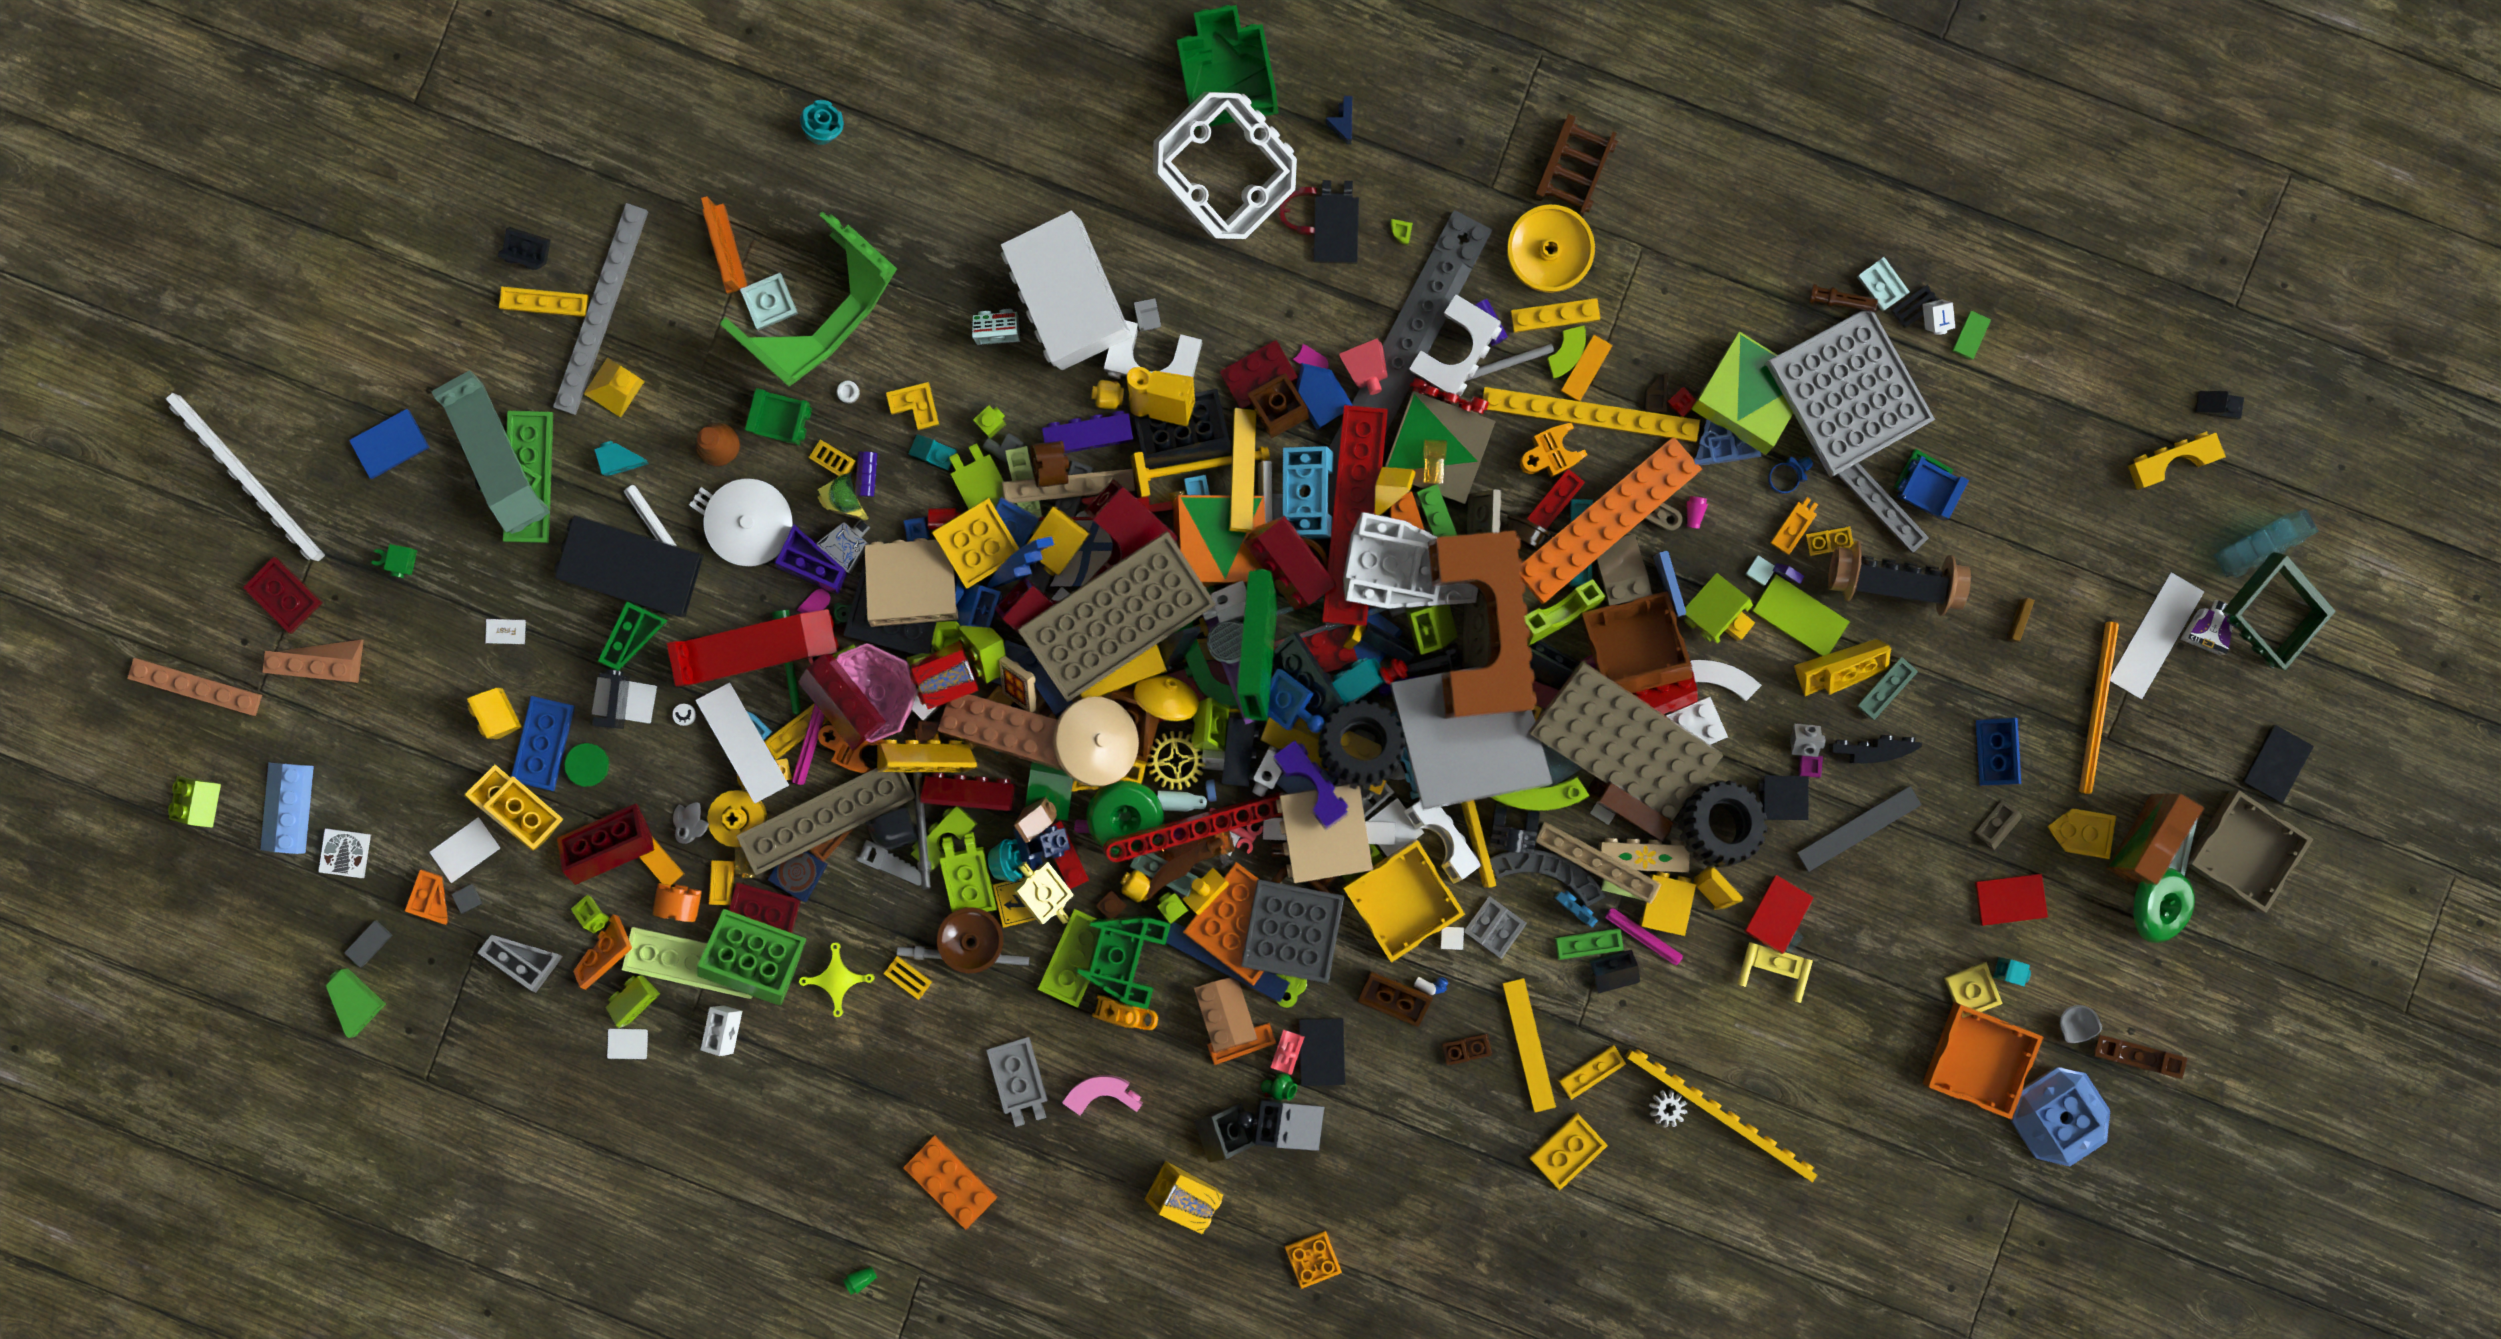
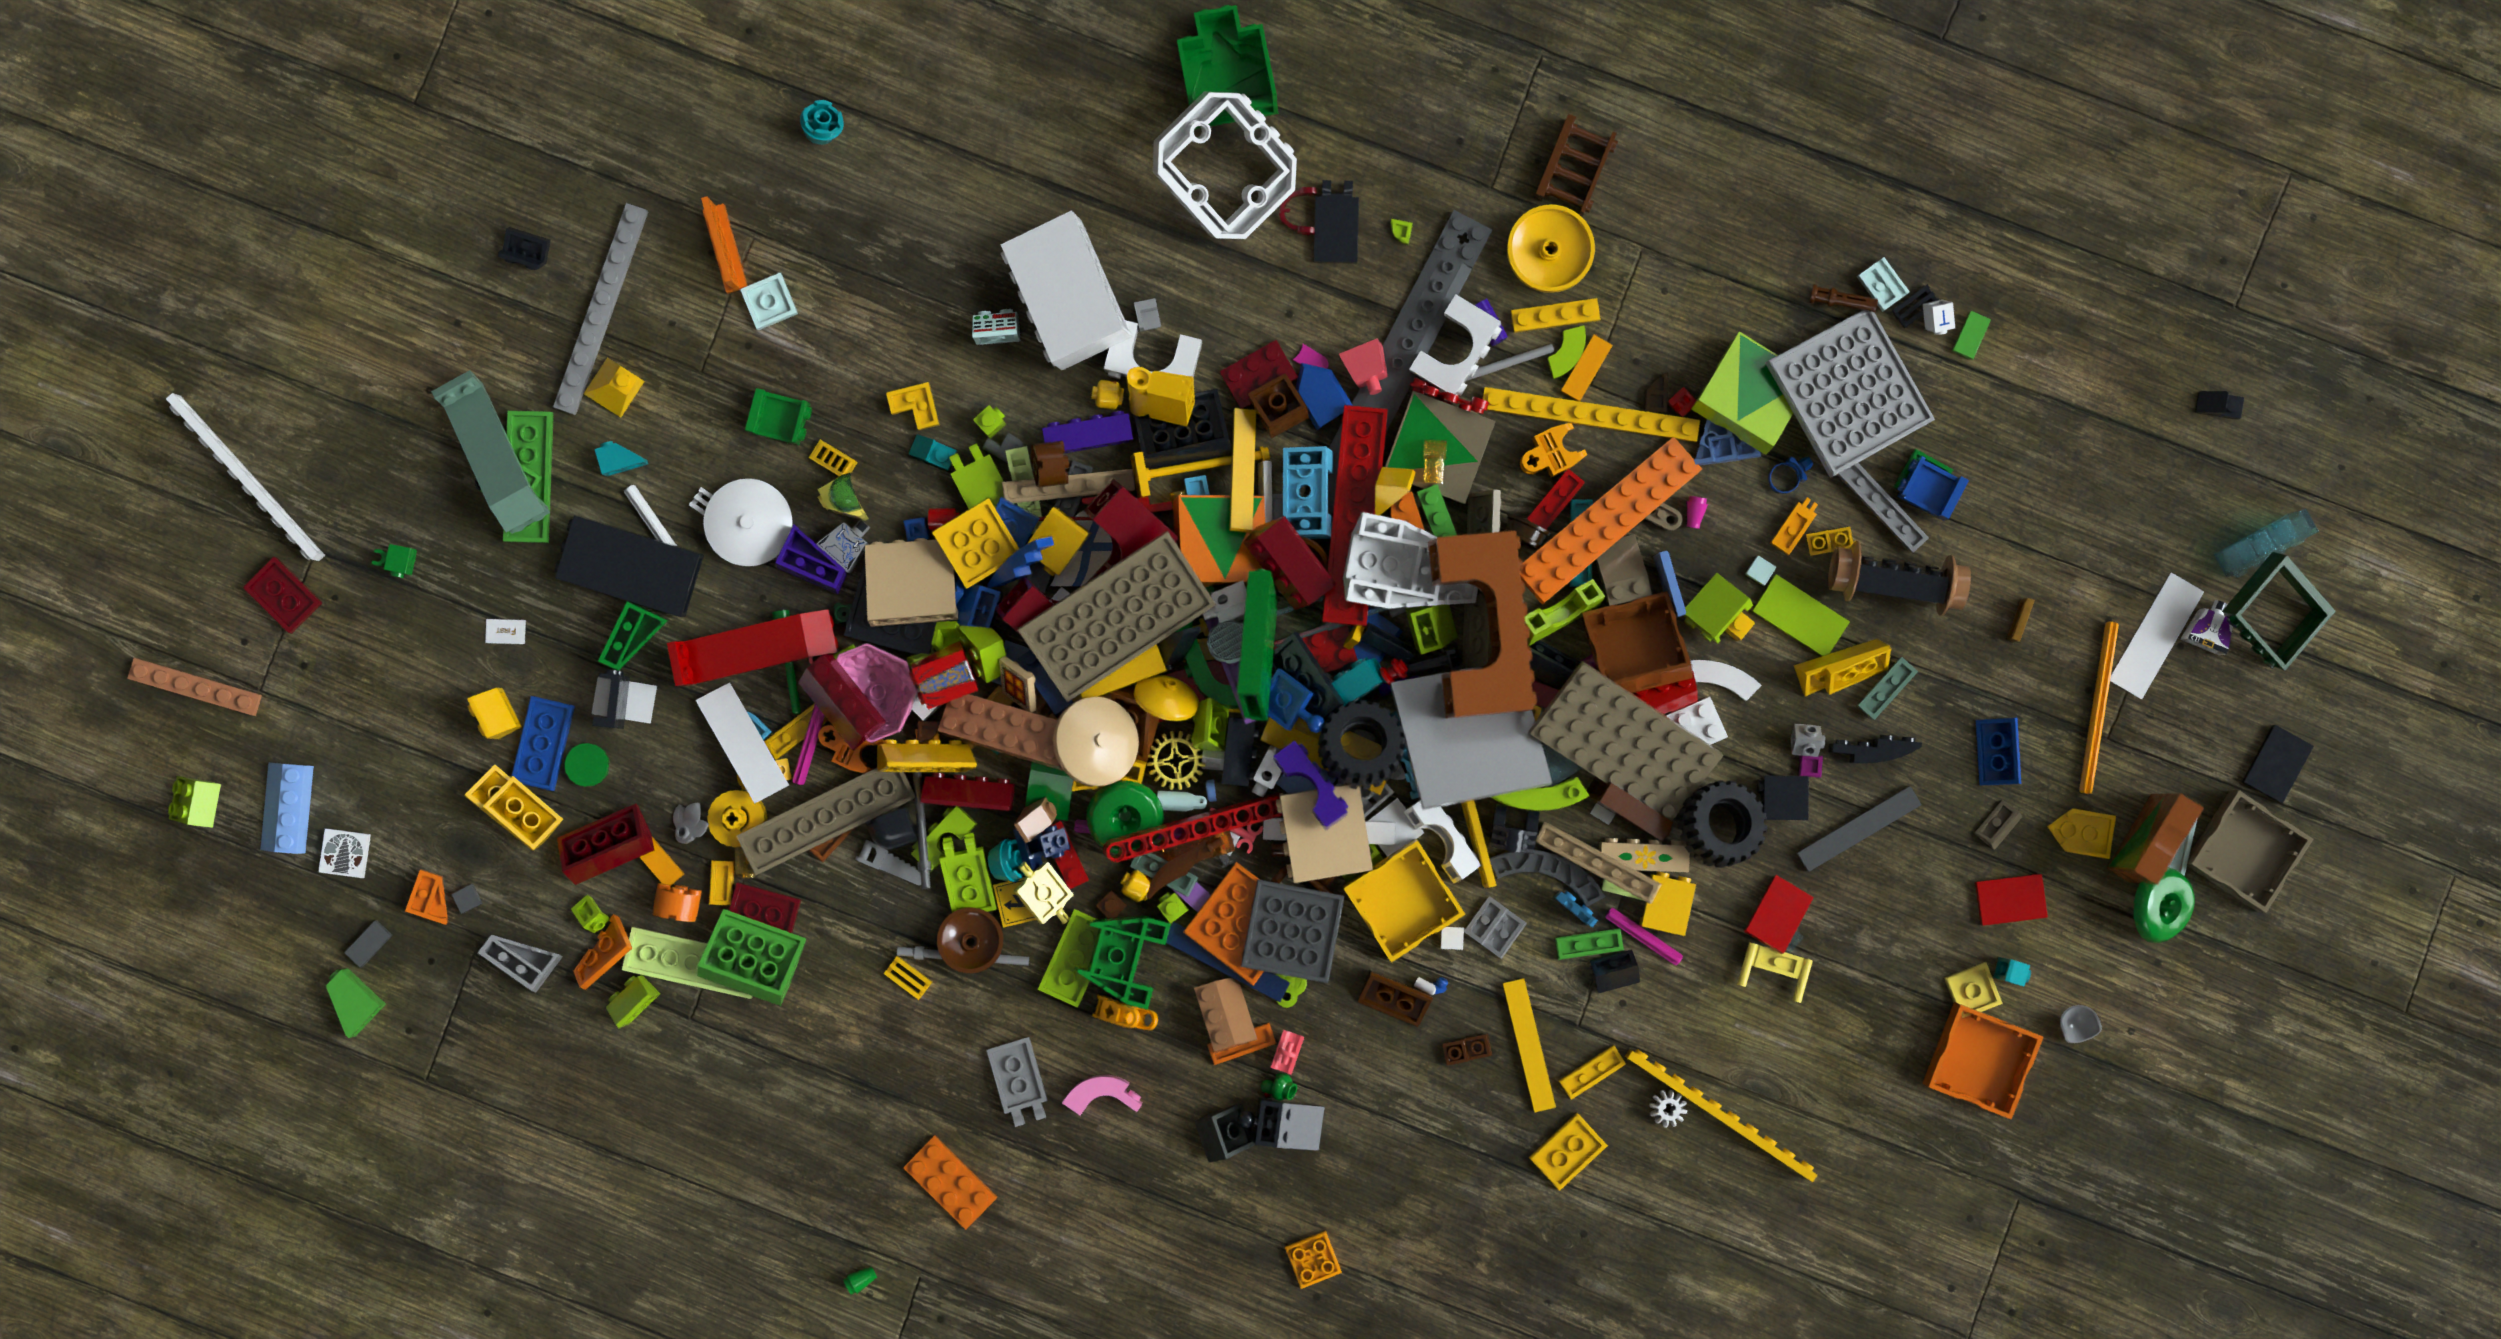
nougat wedge [262,639,363,683] -> none
blue tile [349,409,430,479] -> none
white sticker [429,817,500,883] -> none
yellow tile [499,287,589,317] -> none
white sticker [607,1029,648,1059] -> none
white tile [673,704,696,726] -> none
dark orange cone [696,423,740,466] -> none
white brick [701,1005,742,1056] -> none
bright green panel [720,212,897,386] -> none
tile [768,851,828,902] -> none
dark pink piece [797,589,831,613] -> none
neon yellow piece [799,942,875,1017] -> none
white tile [837,381,859,403] -> none
dark purple axle [855,451,878,497] -> none
yellow slope [1145,1161,1223,1234] -> none
yellow tile [1183,868,1229,915] -> none
black tile [1299,1018,1345,1086] -> none
dark blue slope [1325,96,1352,144] -> none
yellow slope [1693,866,1743,910] -> none
dark purple tile [1772,563,1804,584] -> none
medium blue piece [2010,1067,2110,1166] -> none
reddish brown slope [2094,1034,2188,1079] -> none
yellow arch [2128,431,2226,490] -> none

